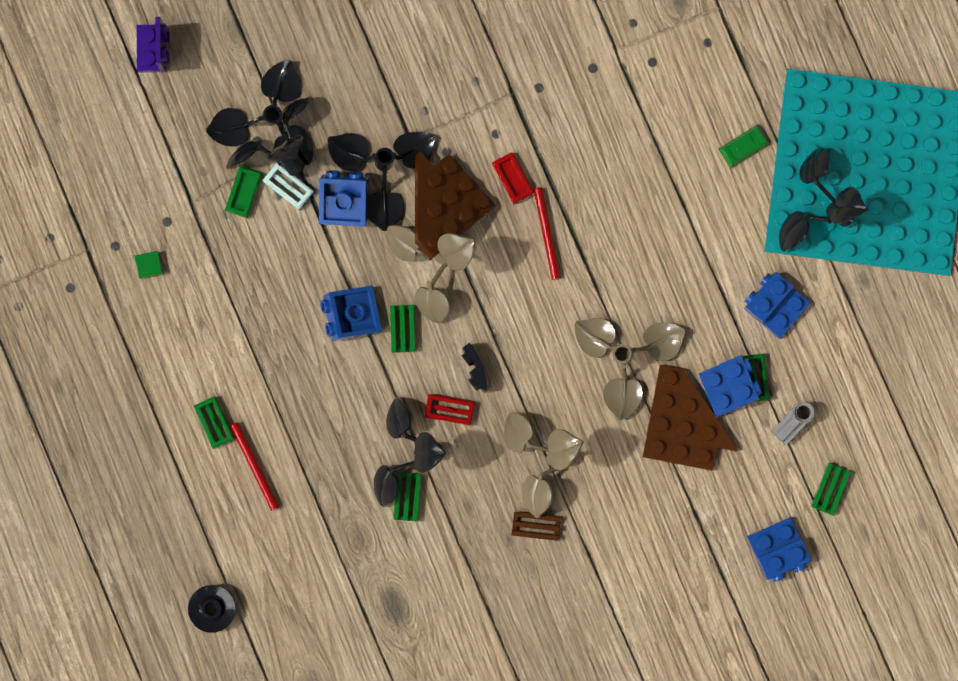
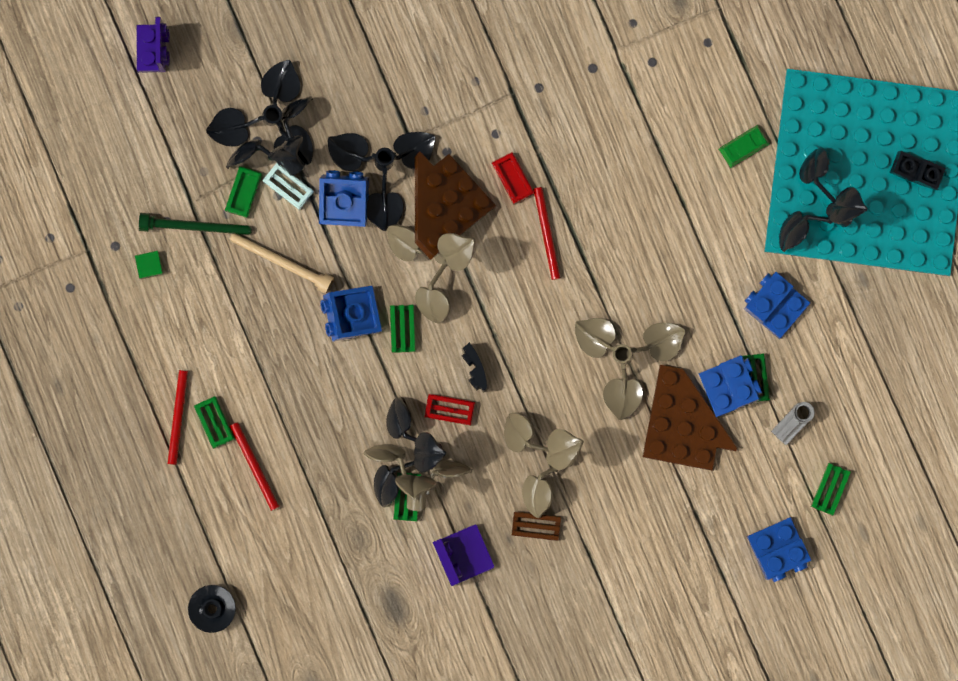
none -> dark green piece [139,212,252,235]
none -> red bar [167,370,188,465]
none -> tan piece [230,234,335,294]
none -> dark tan plant [363,444,473,511]
none -> dark purple bracket [432,525,494,586]
none -> black slope [890,151,946,190]

